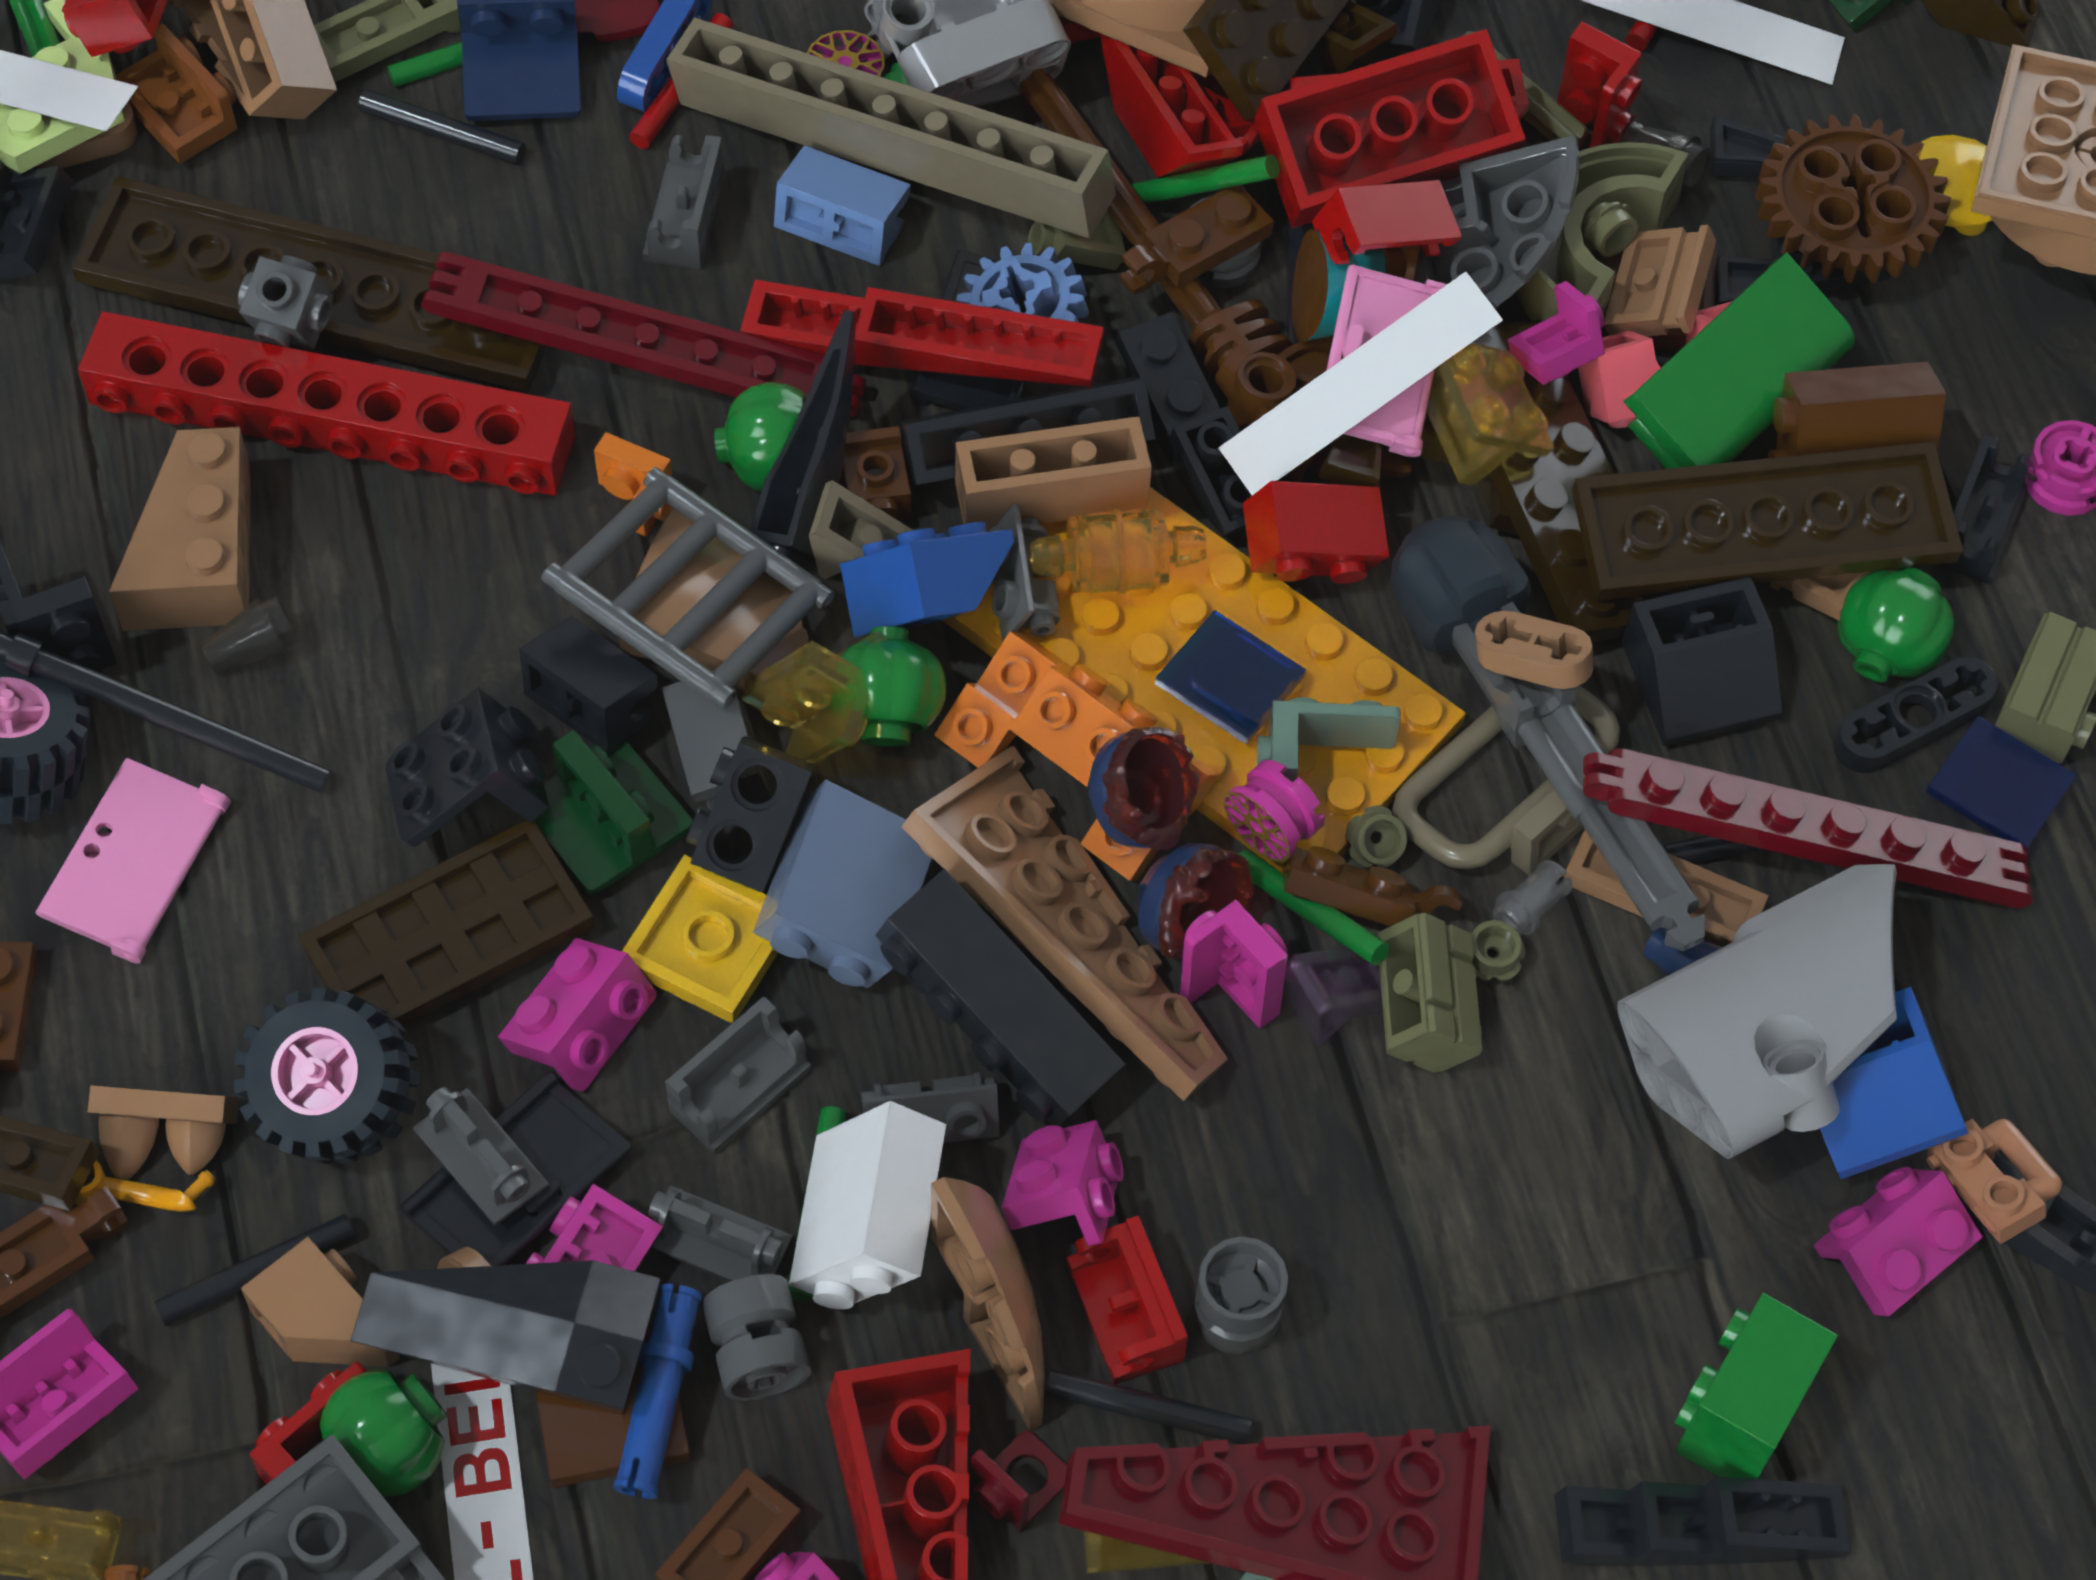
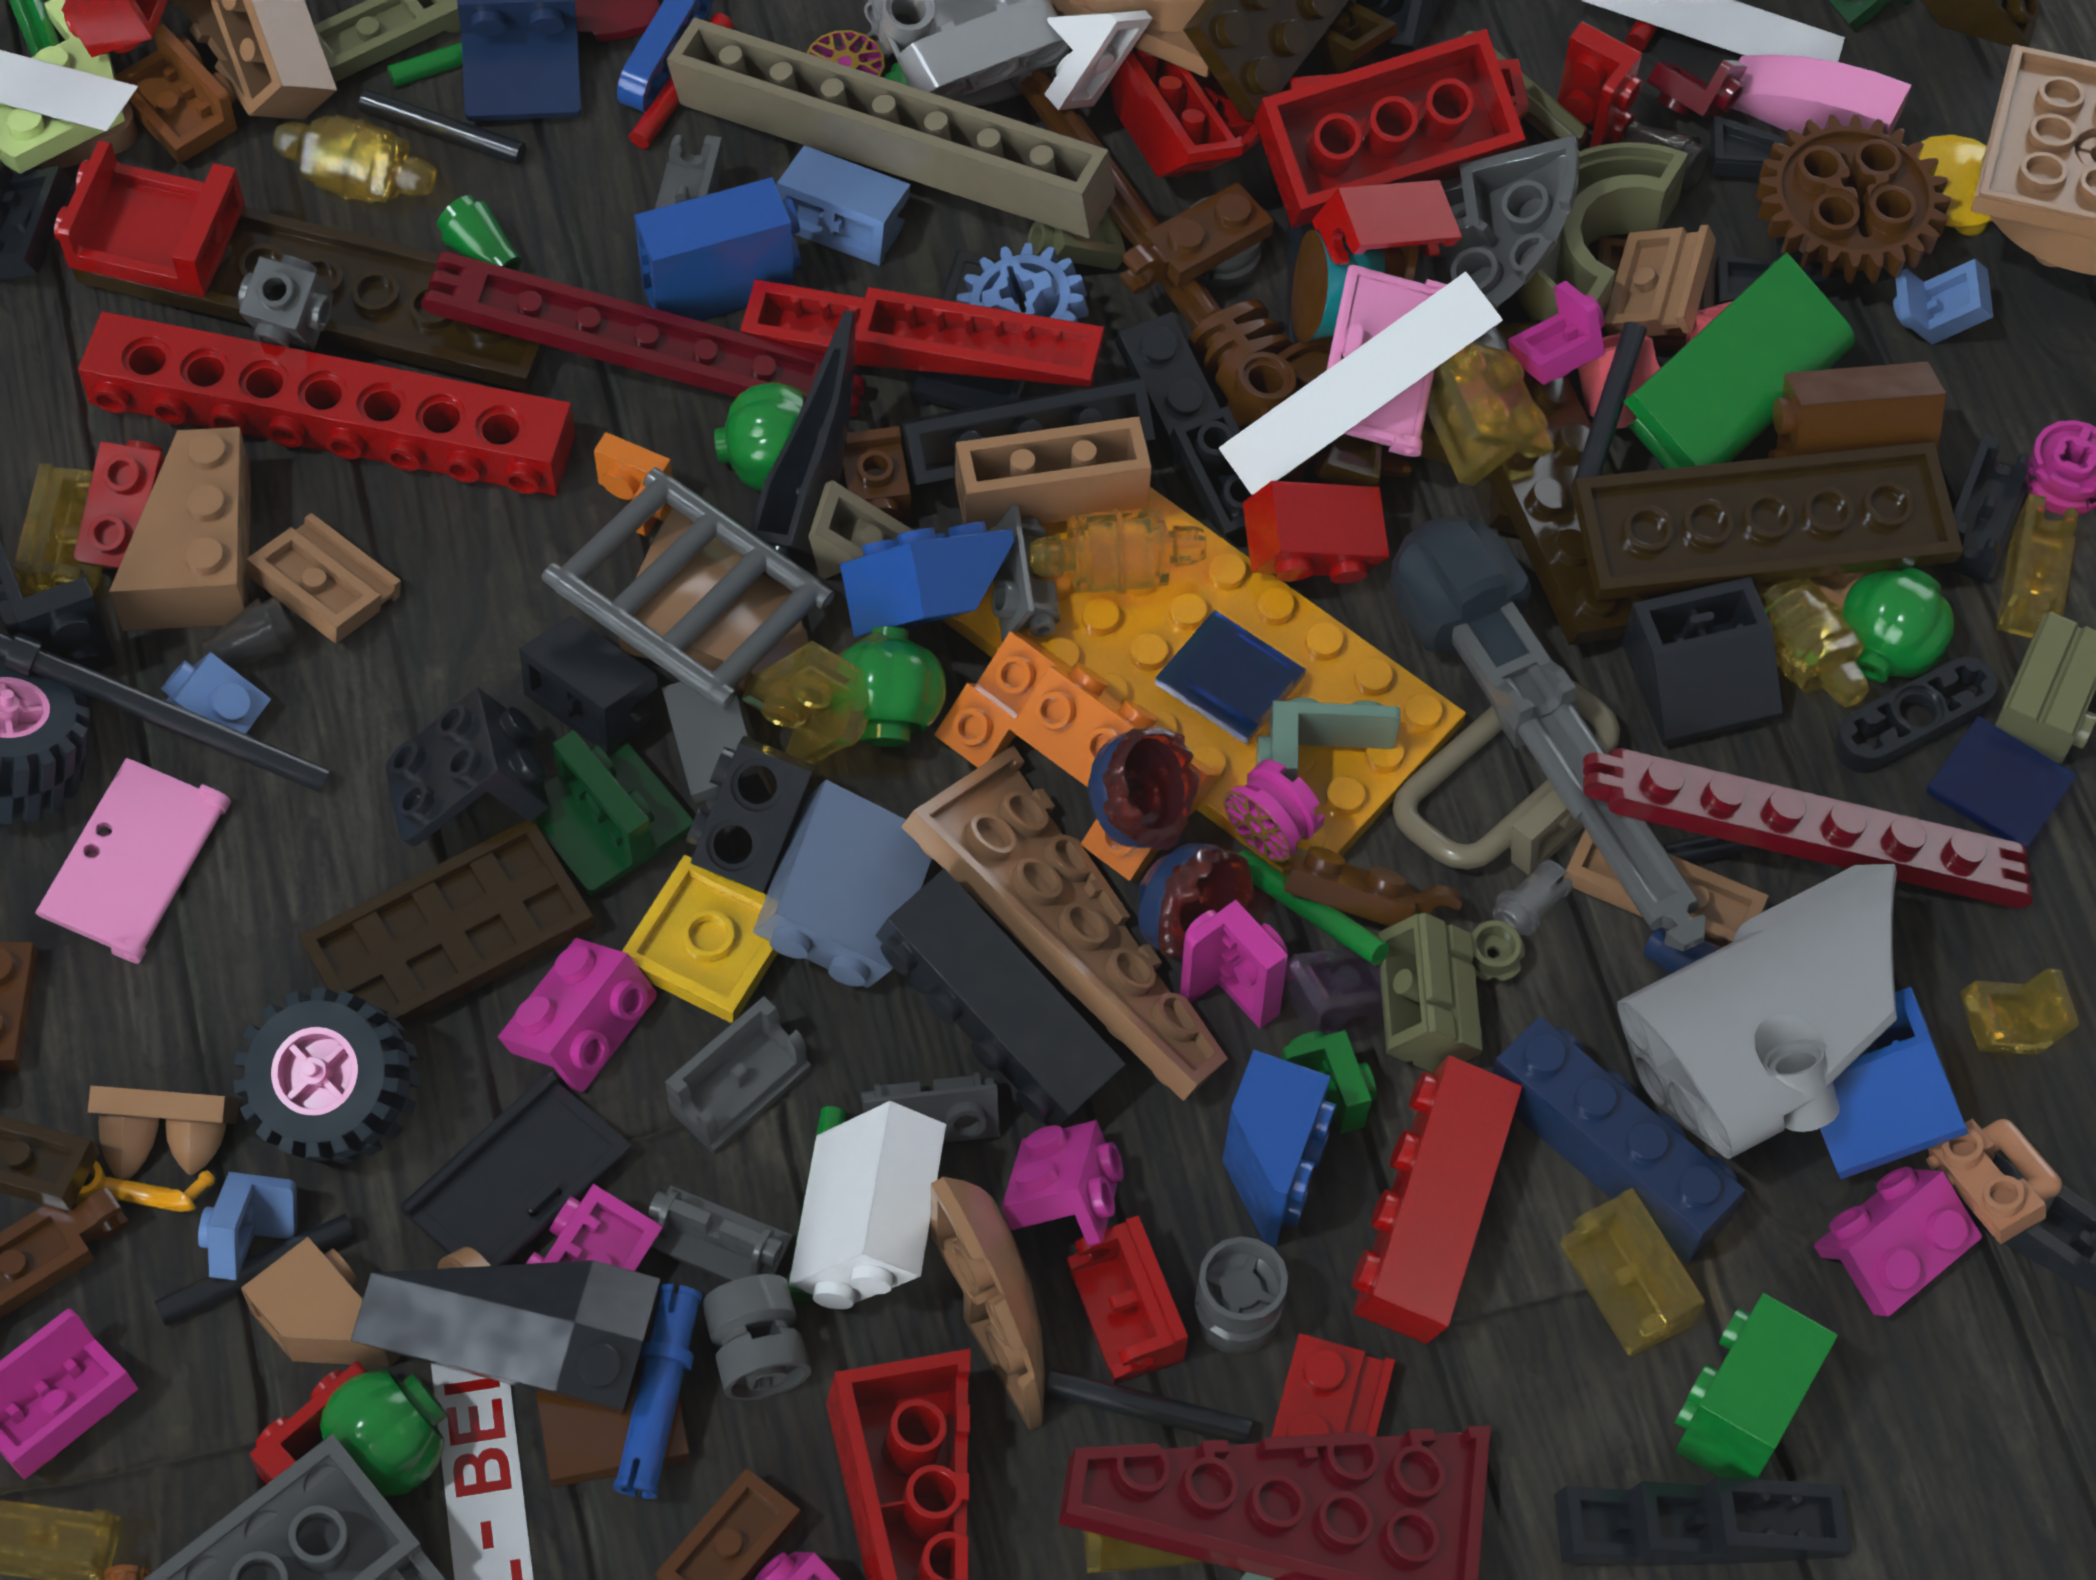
dark grey hinge [413,1087,549,1226] -> none
dark red bracket [970,1430,1067,1532] -> none
green bar [1130,155,1280,205] -> none
olive plate [1345,805,1407,868] -> none
medium nougat beam [1475,611,1594,689] -> none
olive plate [1582,201,1638,257] -> none
none -> clear yellow hinge [13,463,103,601]
none -> red panel [54,140,245,298]
none -> red bracket [74,440,166,570]
none -> medium blue bracket [161,652,271,734]
none -> medium blue bracket [198,1172,298,1280]
none -> medium nougat plate [246,513,401,644]
none -> clear yellow piece [273,114,437,204]
none -> green cone [437,195,522,270]
none -> blue brick [634,177,802,321]
none -> white slope [1044,10,1153,110]
none -> blue slope [1222,1049,1337,1246]
none -> red plate [1271,1333,1395,1437]
none -> green bracket [1280,1030,1377,1134]
none -> red brick [1351,1055,1522,1345]
none -> dark blue brick [1492,1016,1746,1265]
none -> clear yellow hinge [1559,1187,1705,1357]
none -> black bar [1571,322,1647,488]
none -> dark red bracket [1646,60,1747,117]
none -> bright pink slope [1733,55,1911,136]
none -> clear yellow piece [1754,578,1869,707]
none -> medium blue bracket [1893,259,1994,345]
none -> clear yellow bracket [1959,968,2079,1055]
none -> clear yellow hinge [1996,493,2078,638]

